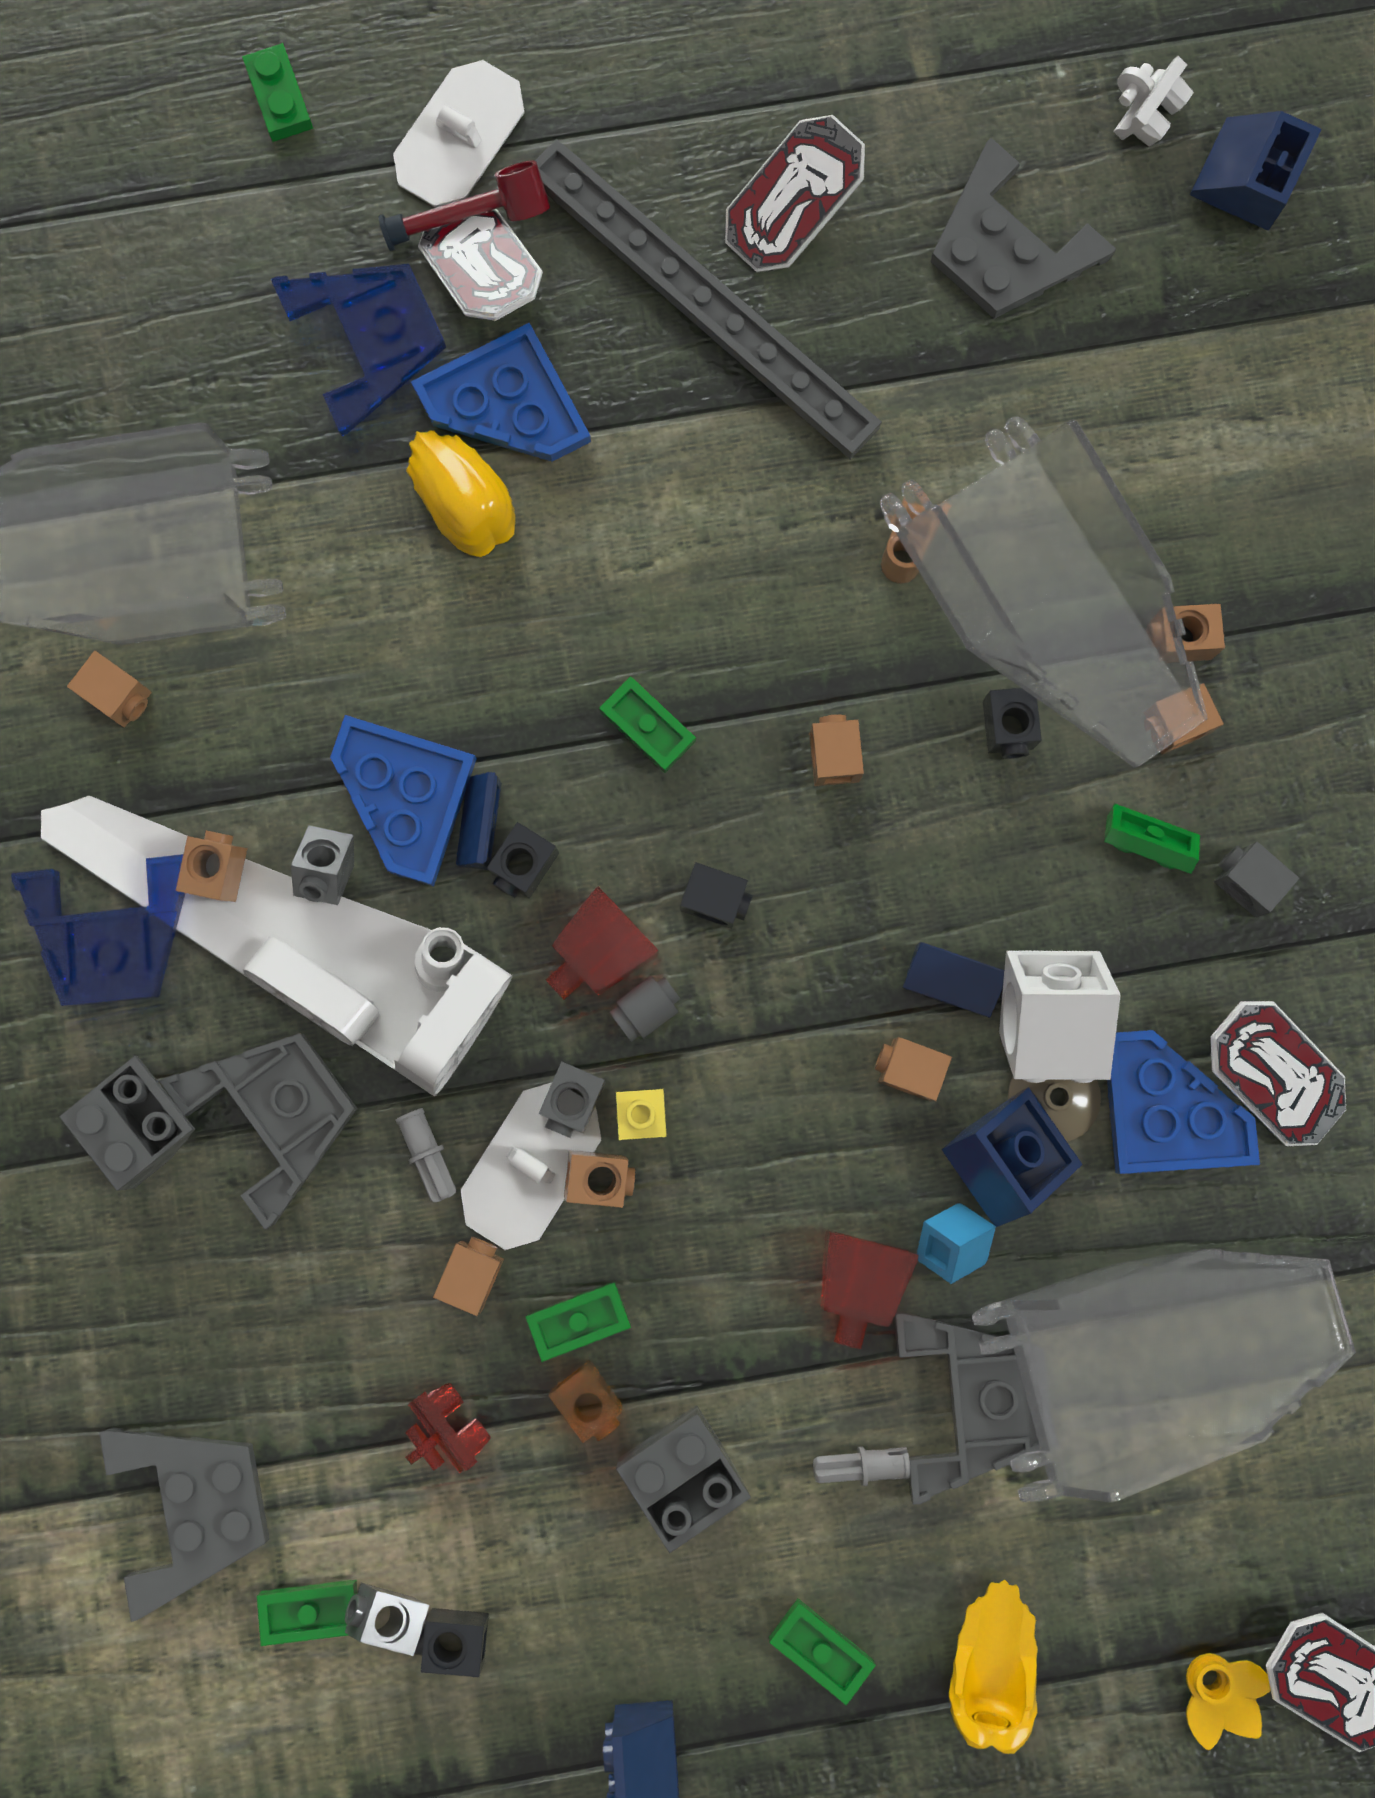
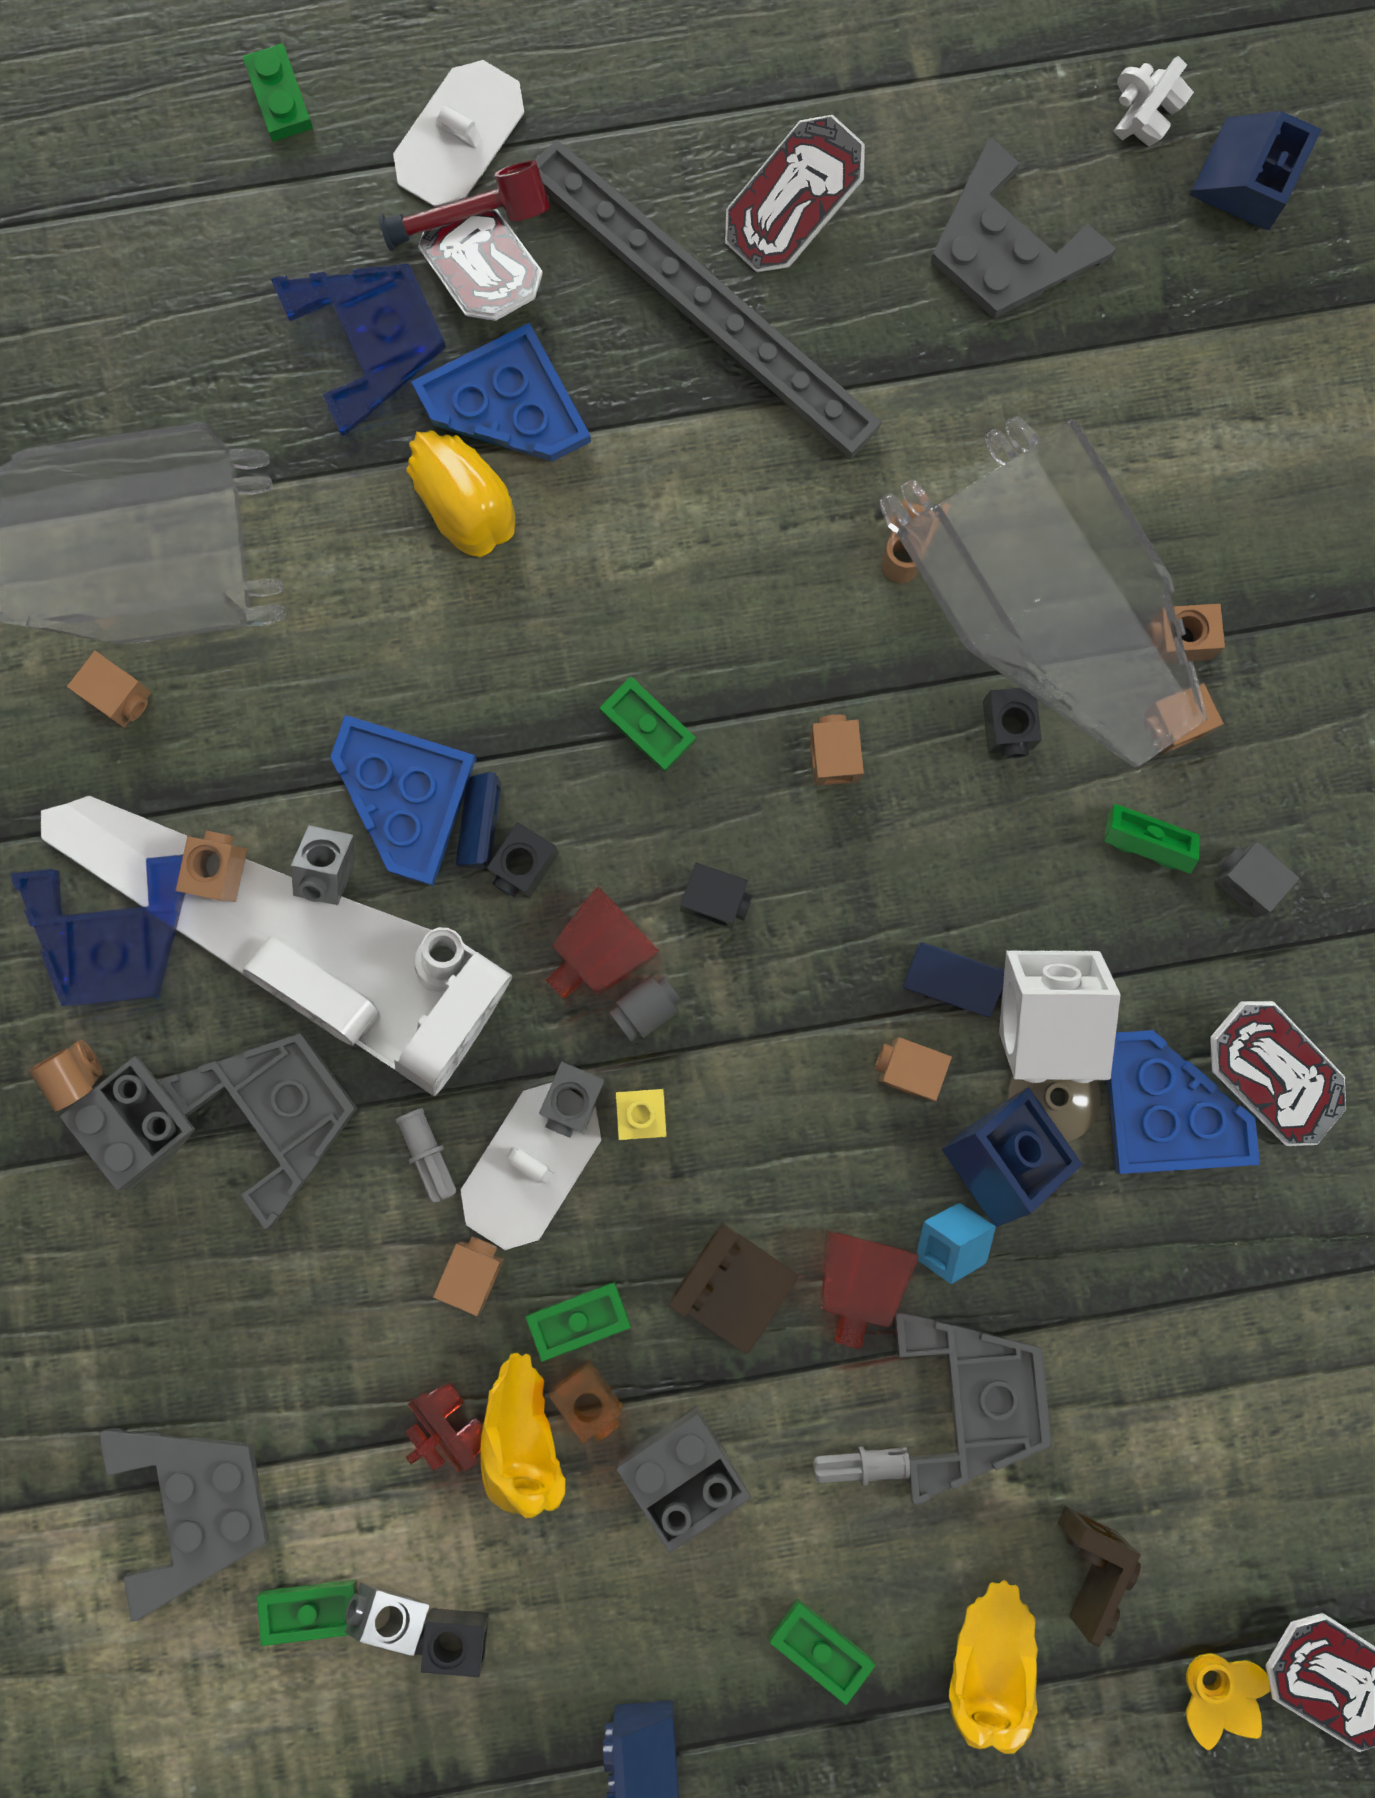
medium nougat brick [564,1150,635,1208] -> none
clear windscreen [972,1249,1356,1502] -> none
none -> medium nougat piece [29,1040,103,1112]
none -> yellow hair [480,1353,565,1518]
none -> dark brown bracket [669,1222,798,1354]
none -> dark brown bracket [1058,1506,1141,1647]

